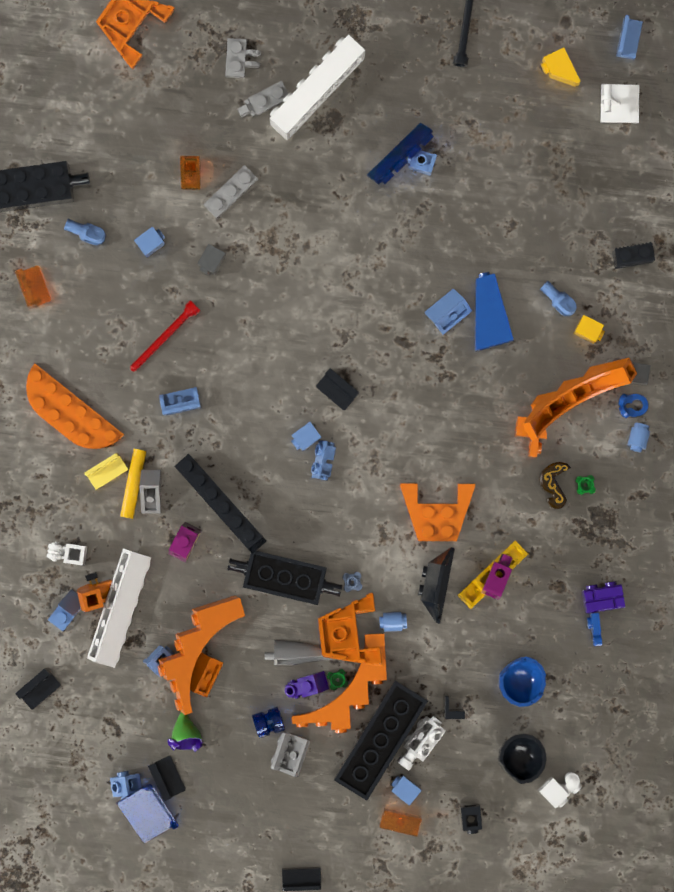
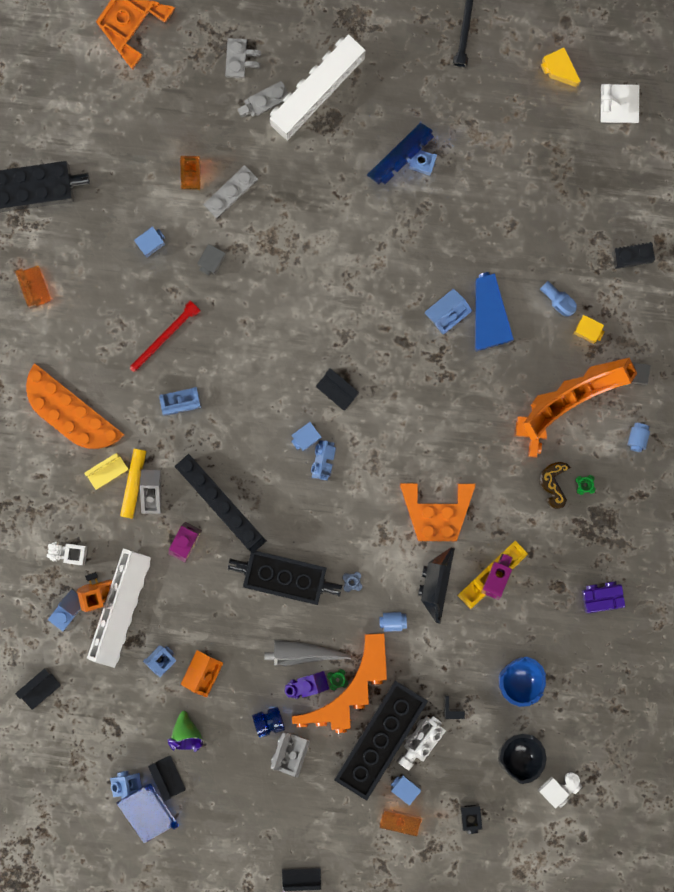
medium blue arm [64,218,106,246] -> none
orange arch [157,595,245,715] -> none
orange wing [318,593,382,666] -> none
blue plate [587,612,602,646] -> none
medium blue panel [616,15,643,60] -> none
blue piece [619,393,649,418] -> none

